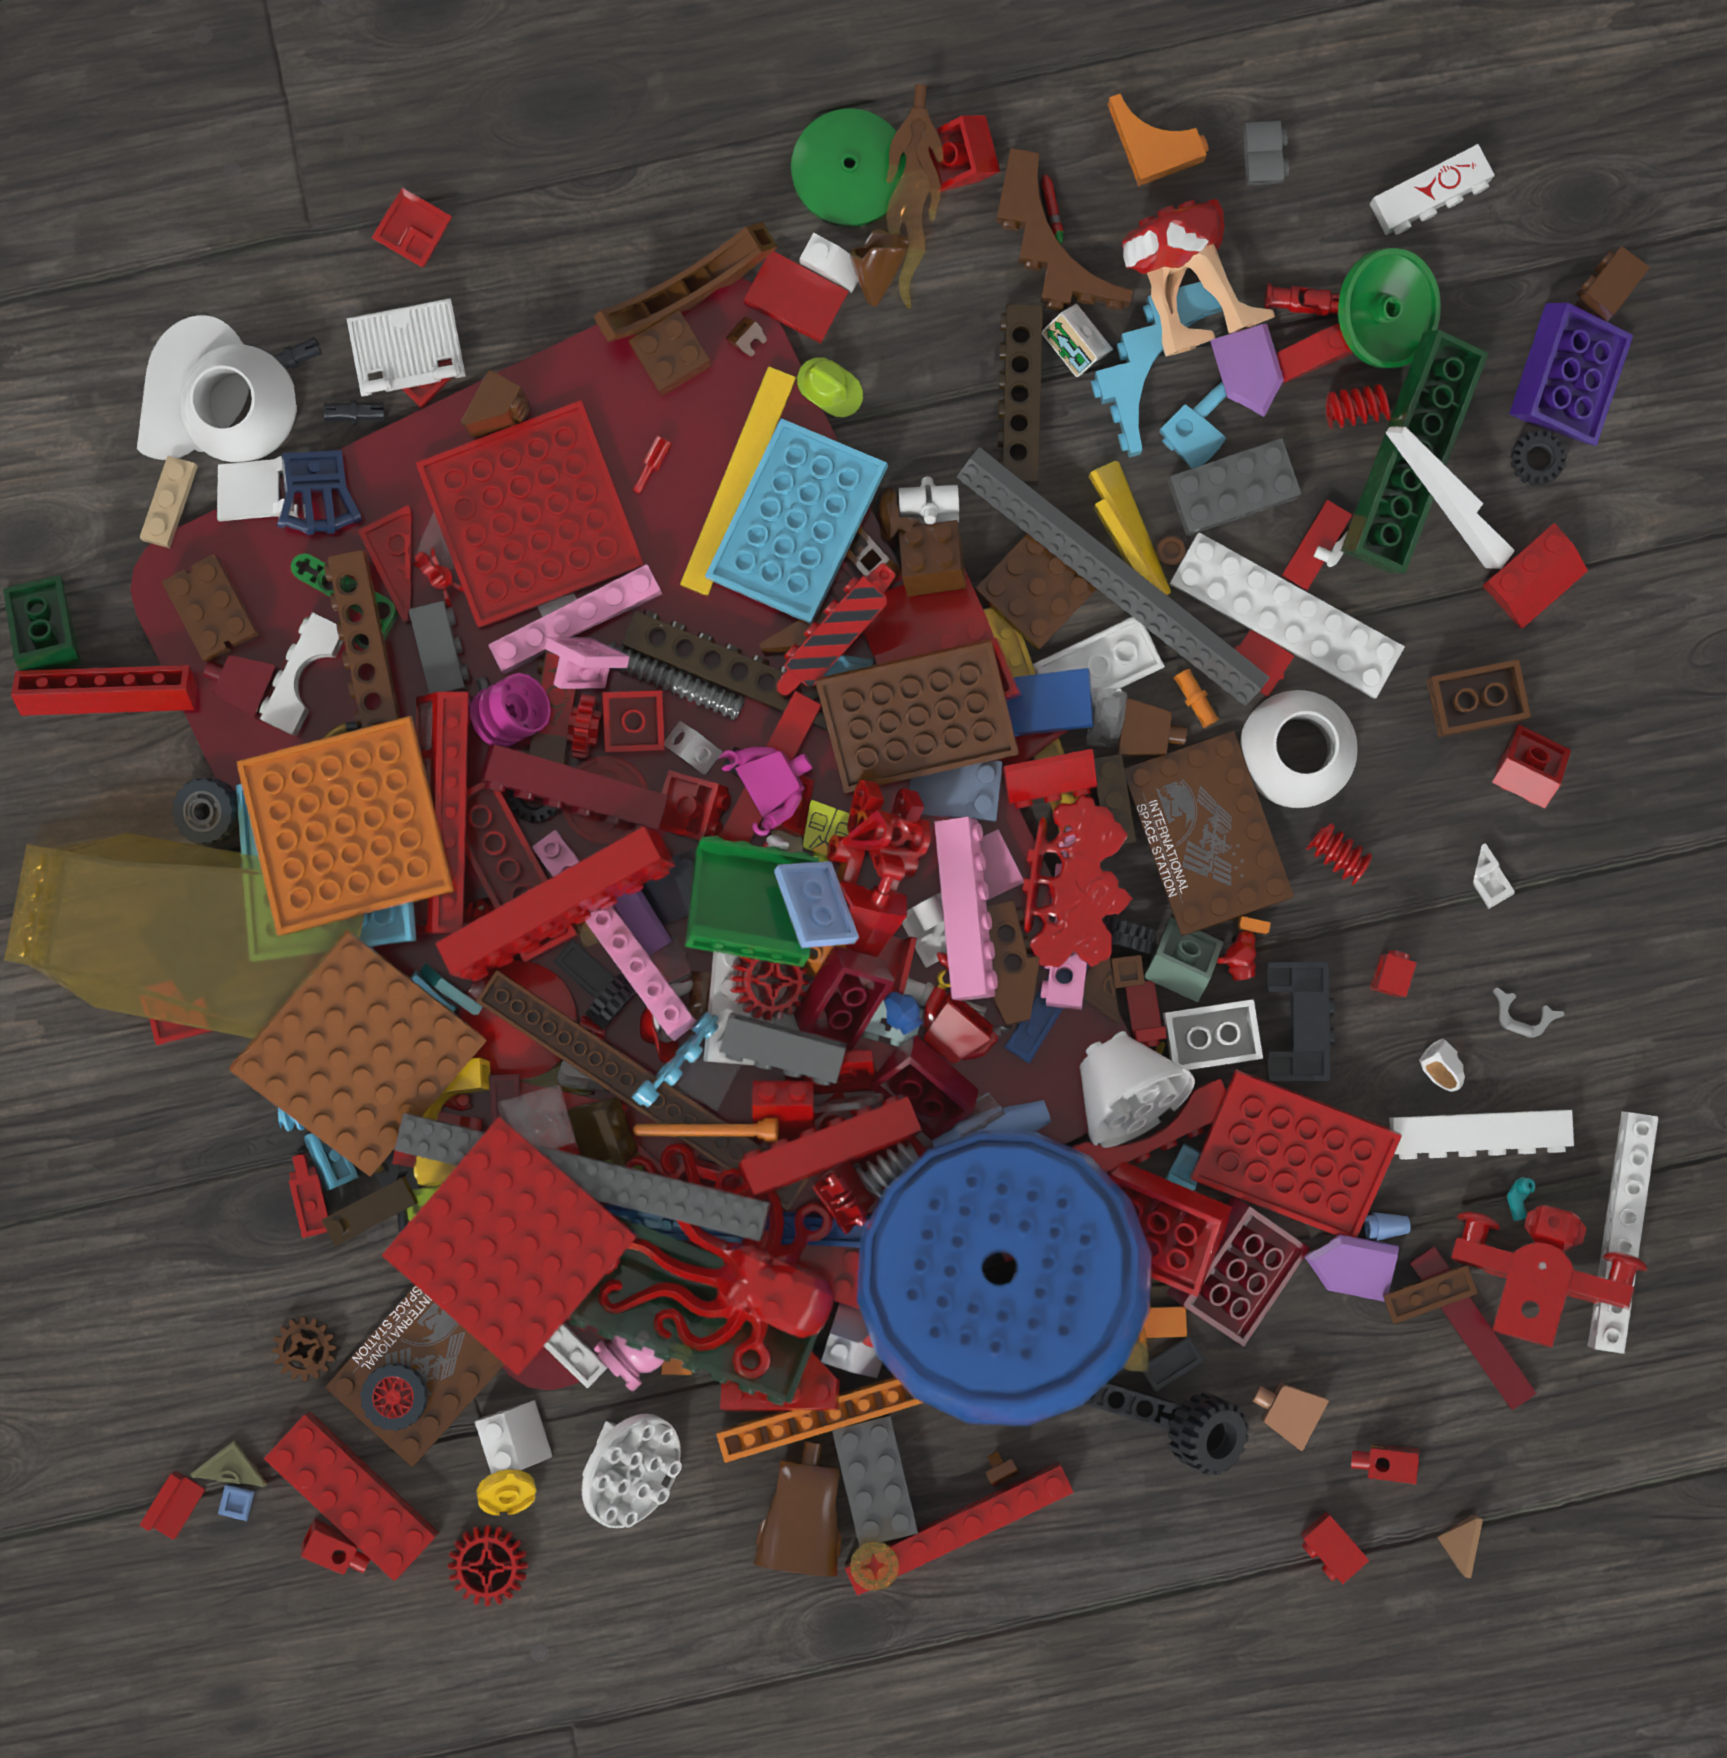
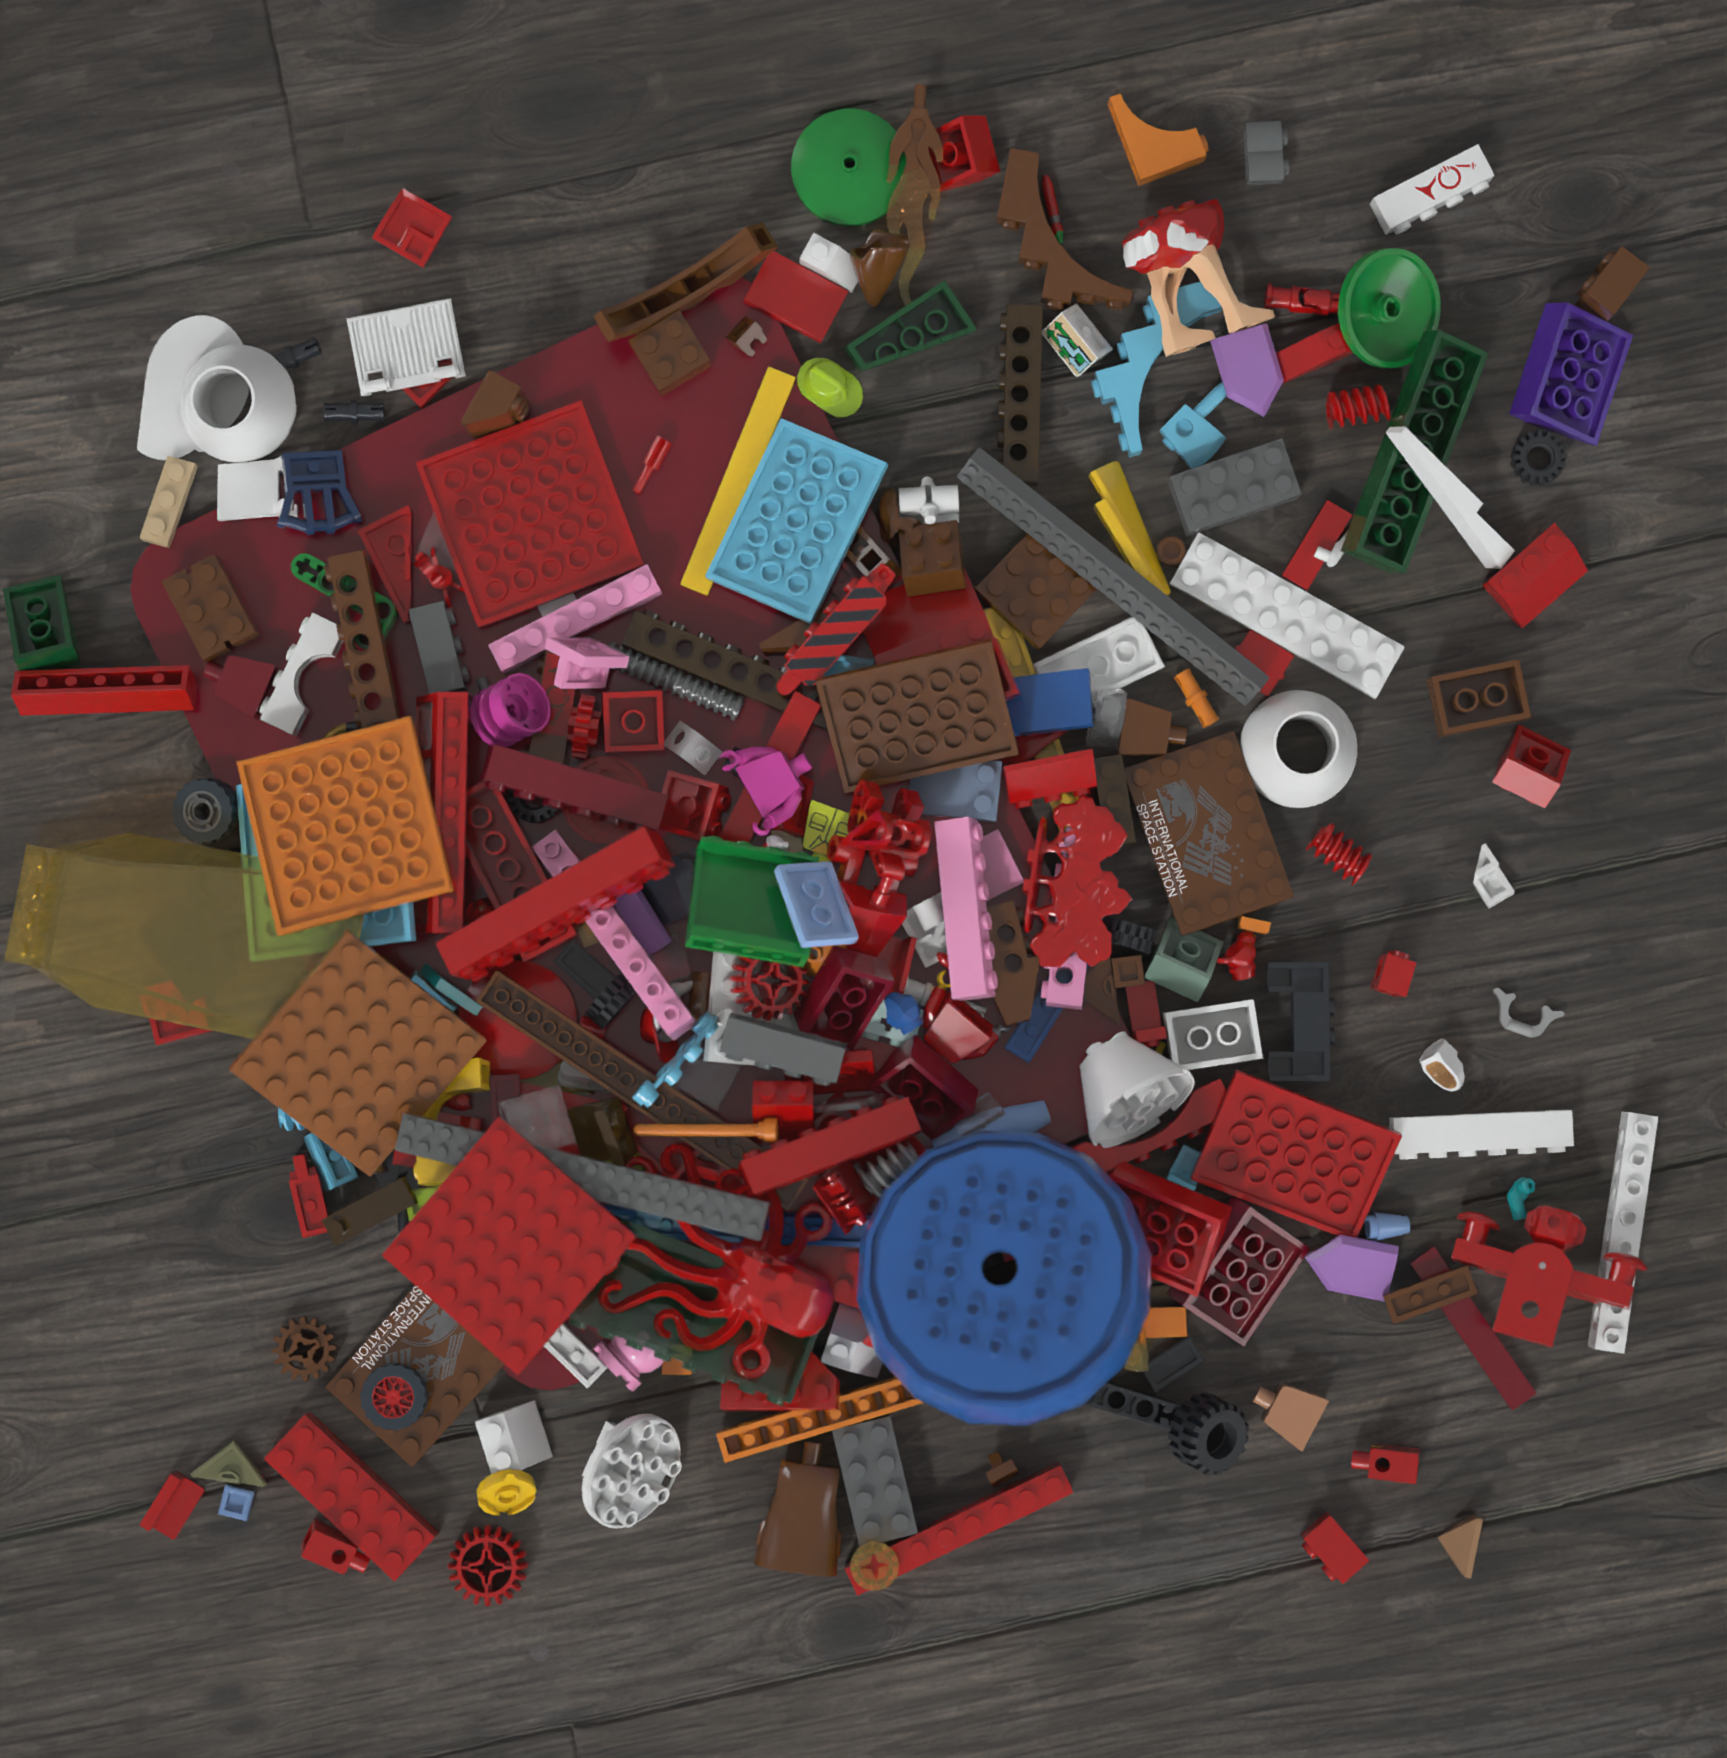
none -> dark green wedge [844,280,977,373]

